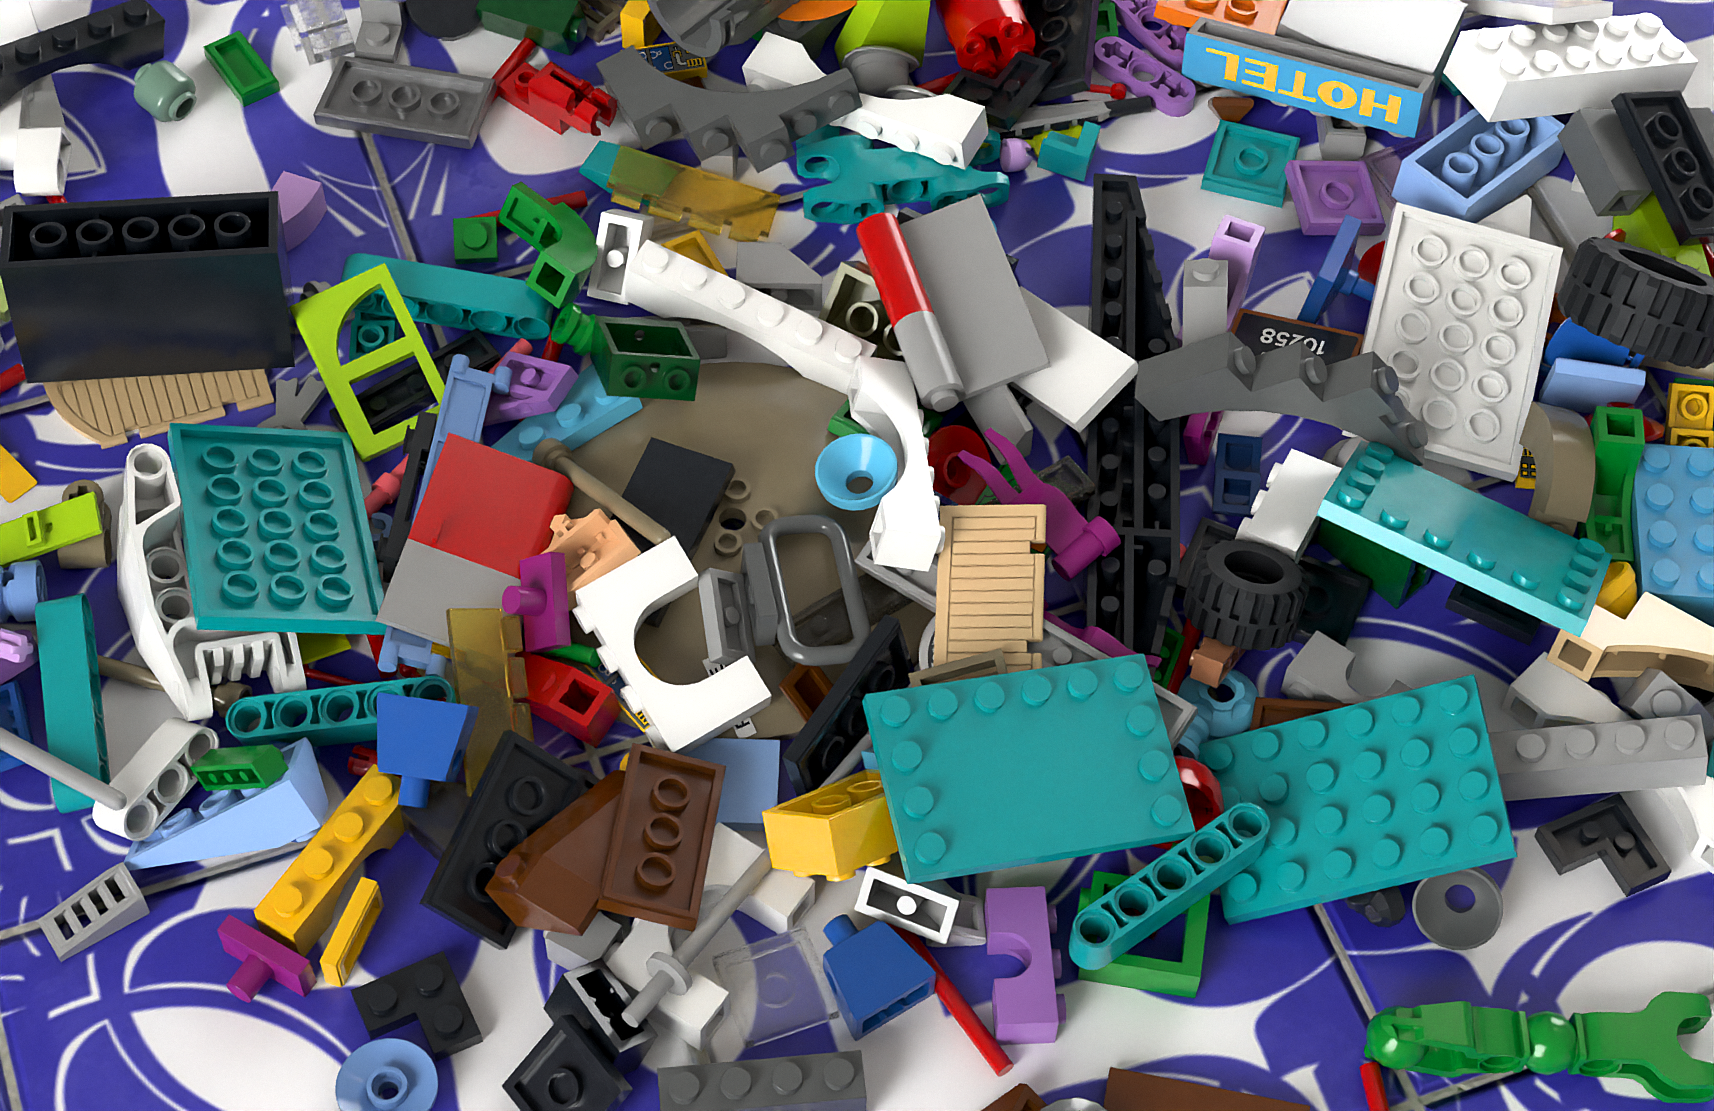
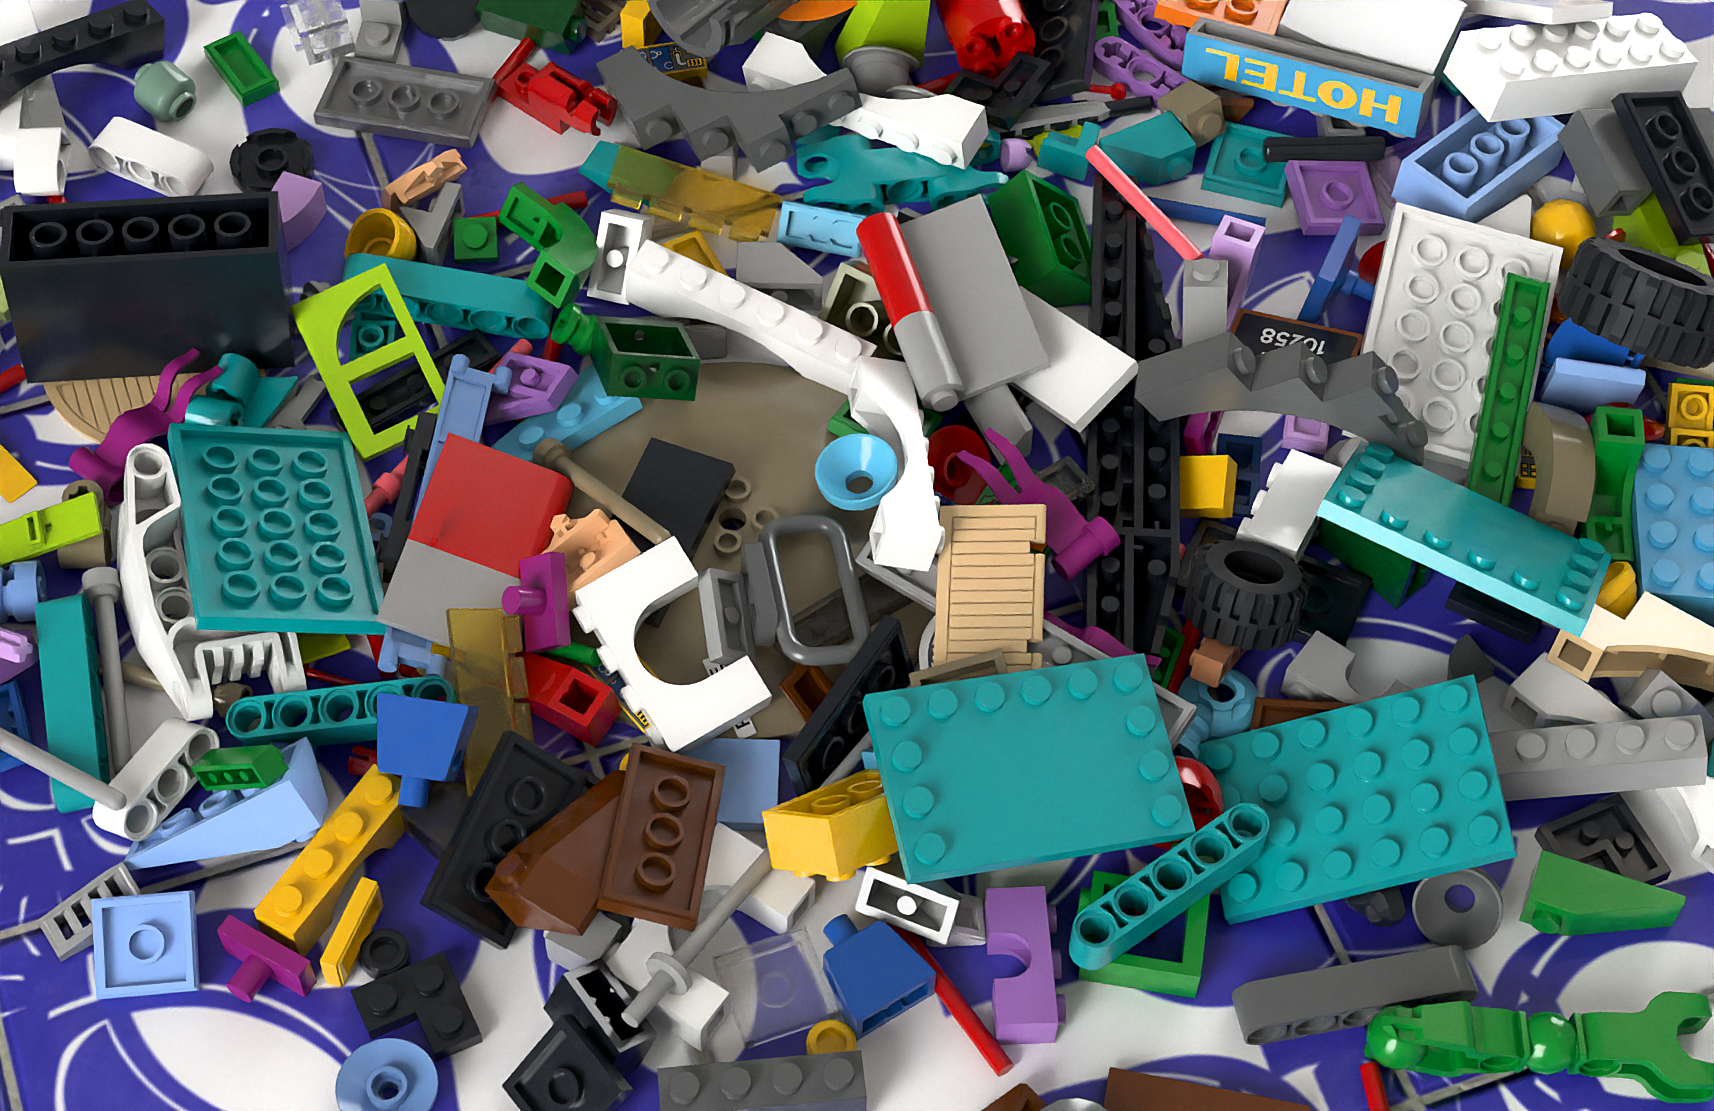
none -> magenta flag [69,348,224,506]
none -> light grey piece [82,567,132,775]
none -> white beam [88,117,214,197]
none -> light blue tile [92,890,200,1000]
none -> teal panel [185,353,299,428]
none -> black tile [229,128,315,193]
none -> yellow hat [344,208,418,262]
none -> black tile [360,929,411,980]
none -> light nougat slope [381,149,467,214]
none -> light grey slope [399,181,465,266]
none -> medium azure plate [776,200,868,258]
none -> yellow tile [806,1019,857,1055]
none -> green slope [987,169,1091,308]
none -> coral bar [1085,145,1205,260]
none -> teal slope [1098,111,1196,186]
none -> blue bar [1147,196,1267,227]
none -> dark tan brick [1158,80,1227,149]
none -> yellow piece [1180,455,1238,518]
none -> dark grey beam [1231,945,1478,1045]
none -> black axle [1262,135,1386,163]
none -> lavender tile [1281,414,1330,455]
none -> dark grey tile [1447,633,1496,683]
none -> green tile [1465,272,1551,507]
none -> green slope [1519,850,1686,936]
none -> yellow hair [1529,198,1596,270]

